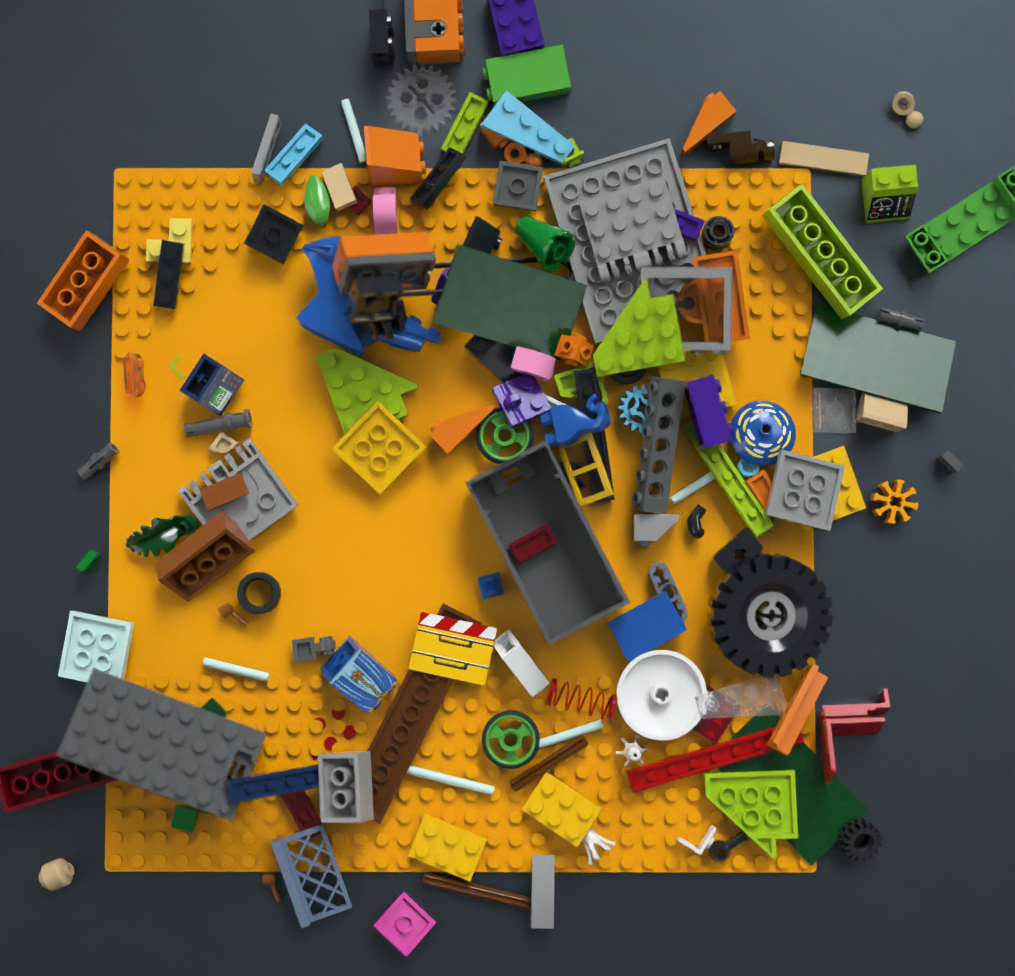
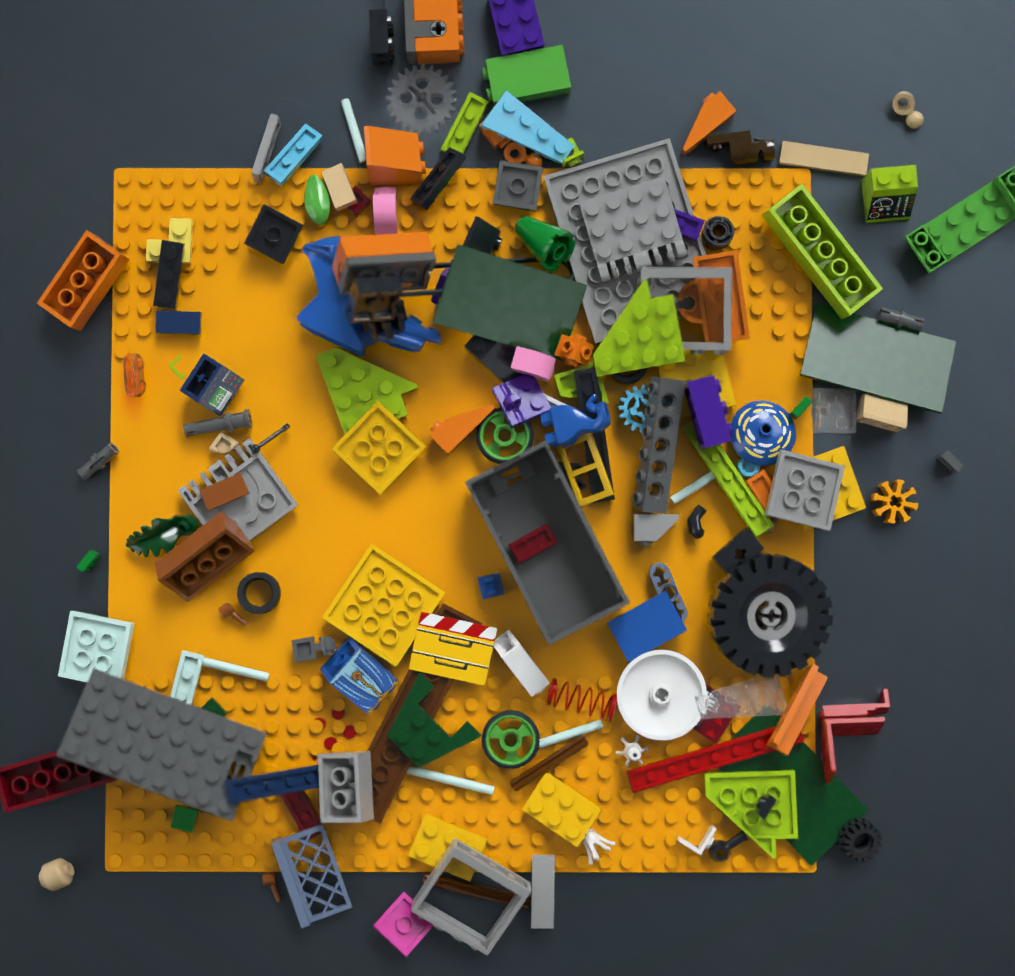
none -> dark blue tile [156,311,202,335]
none -> light aqua plate [170,650,205,705]
none -> hinge [252,423,290,453]
none -> yellow plate [322,543,446,667]
none -> dark green wing [387,673,482,768]
none -> light grey window [411,838,531,956]
none -> black plate [755,793,777,819]
none -> green tile [789,396,812,419]

